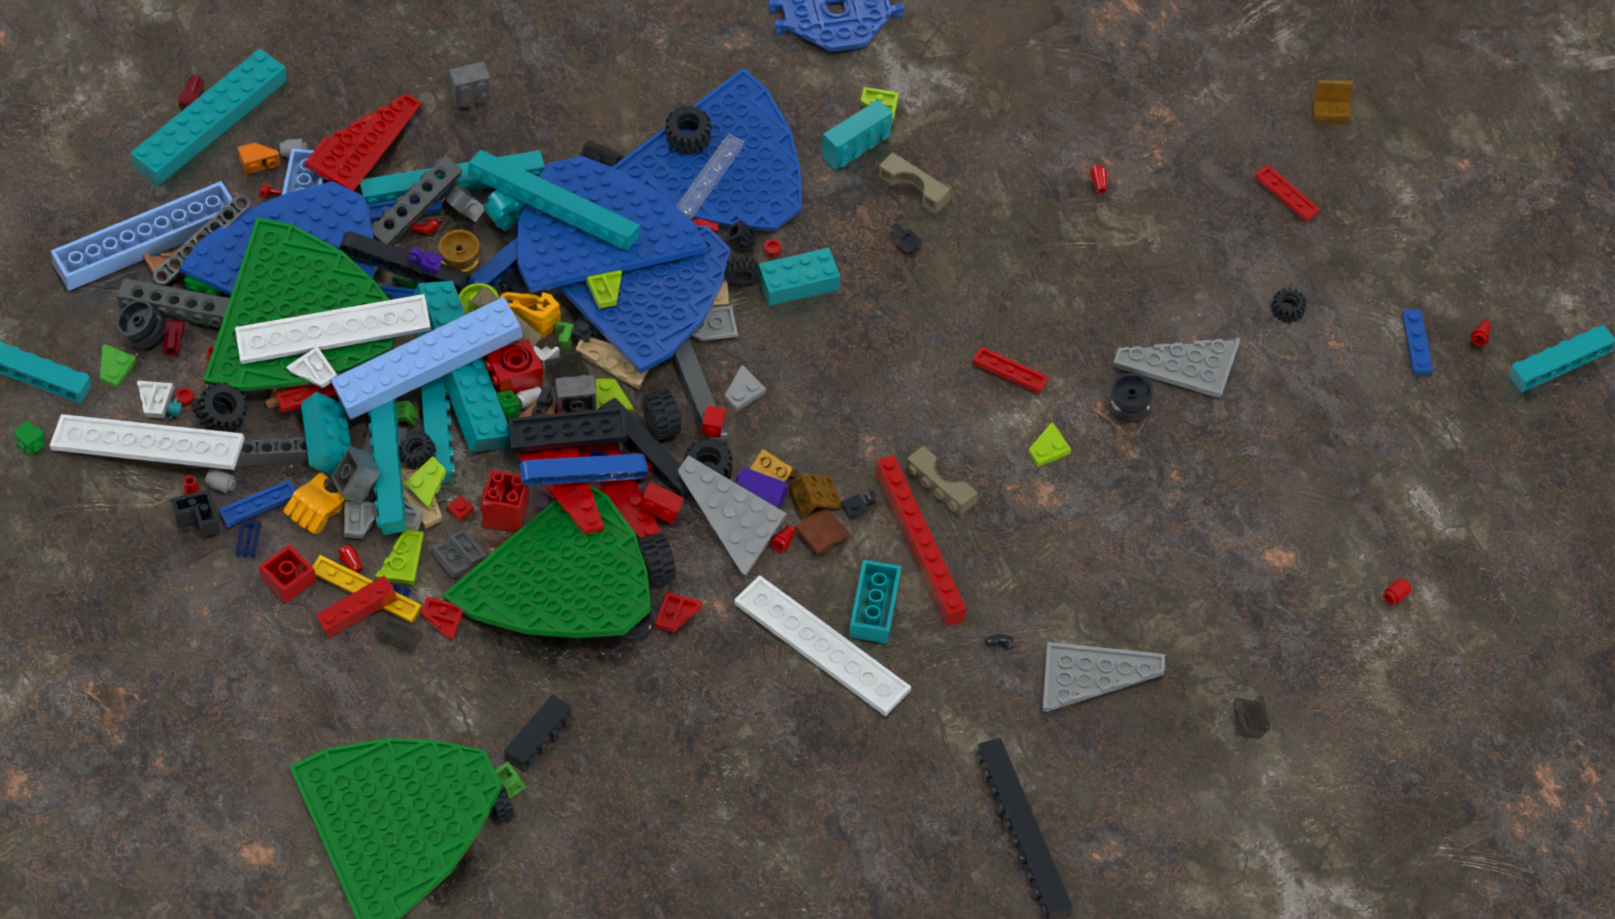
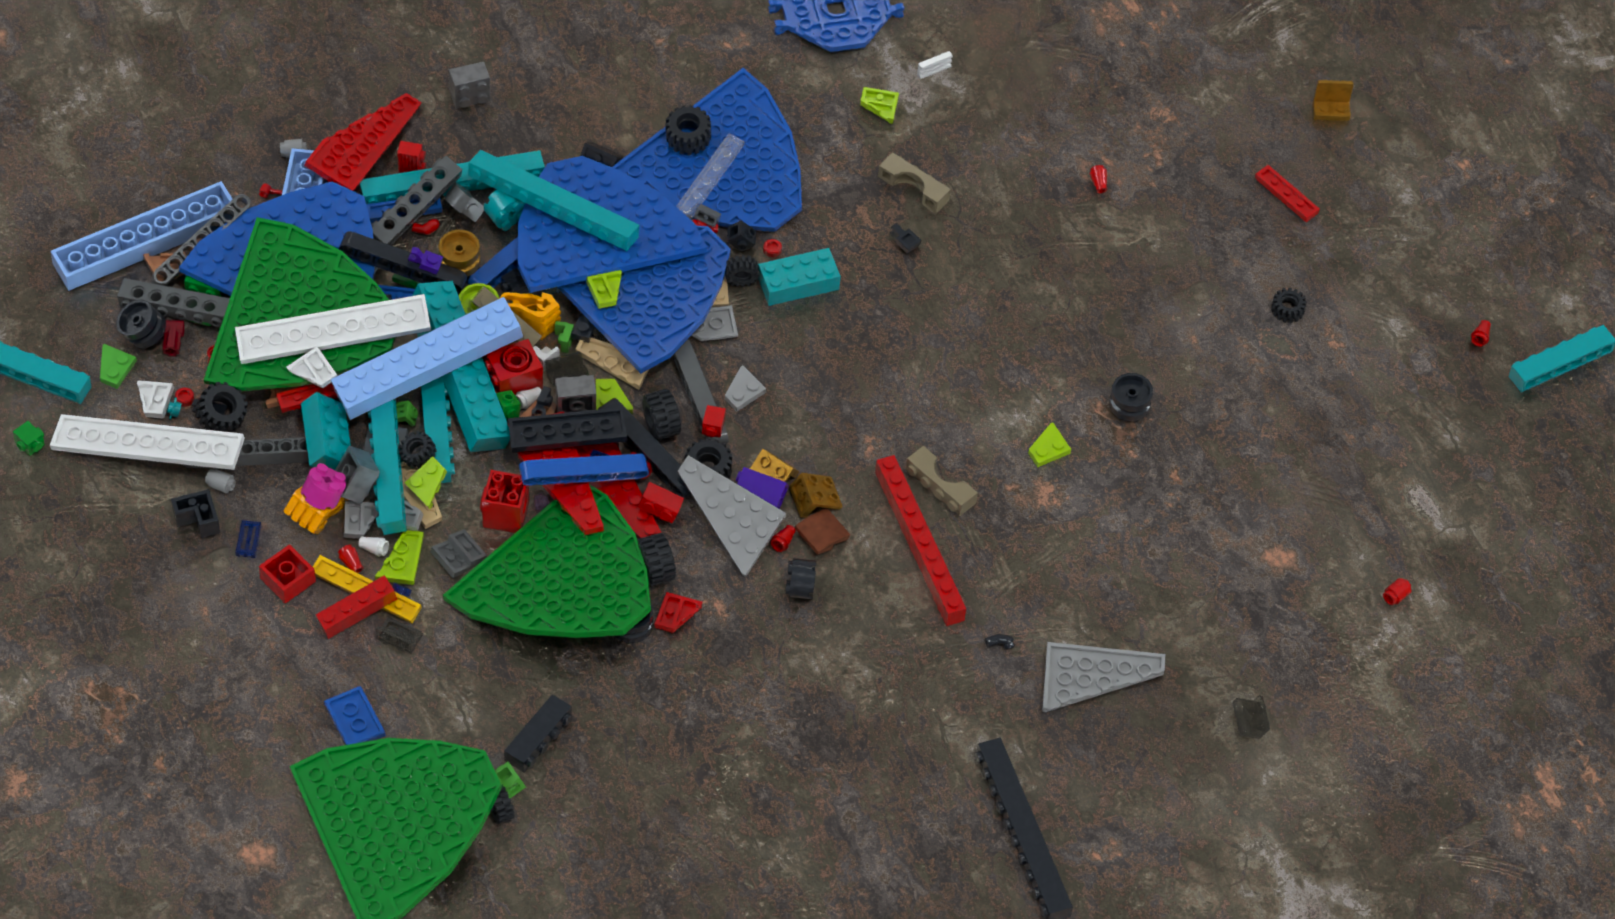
teal brick [130,48,287,186] -> none
dark red piece [178,75,204,108] -> none
red cone [182,476,201,496] -> none
blue plate [218,480,296,528] -> none
orange slope [237,143,280,175] -> none
red wing [421,596,464,641] -> none
red plate [447,495,474,522] -> none
white plate [734,575,911,716] -> none
teal brick [821,99,893,170] -> none
black plate [841,491,877,520] -> none
teal brick [849,560,902,644] -> none
red plate [972,346,1049,394] -> none
light grey wing [1113,338,1241,399] -> none
blue plate [1402,310,1433,375] -> none
none -> dark pink brick [301,463,346,510]
none -> blue tile [324,686,386,745]
none -> white cone [358,536,389,557]
none -> red brick [397,141,426,173]
none -> dark grey piece [694,204,721,227]
none -> black brick [785,558,816,599]
none -> white tile [917,51,953,79]

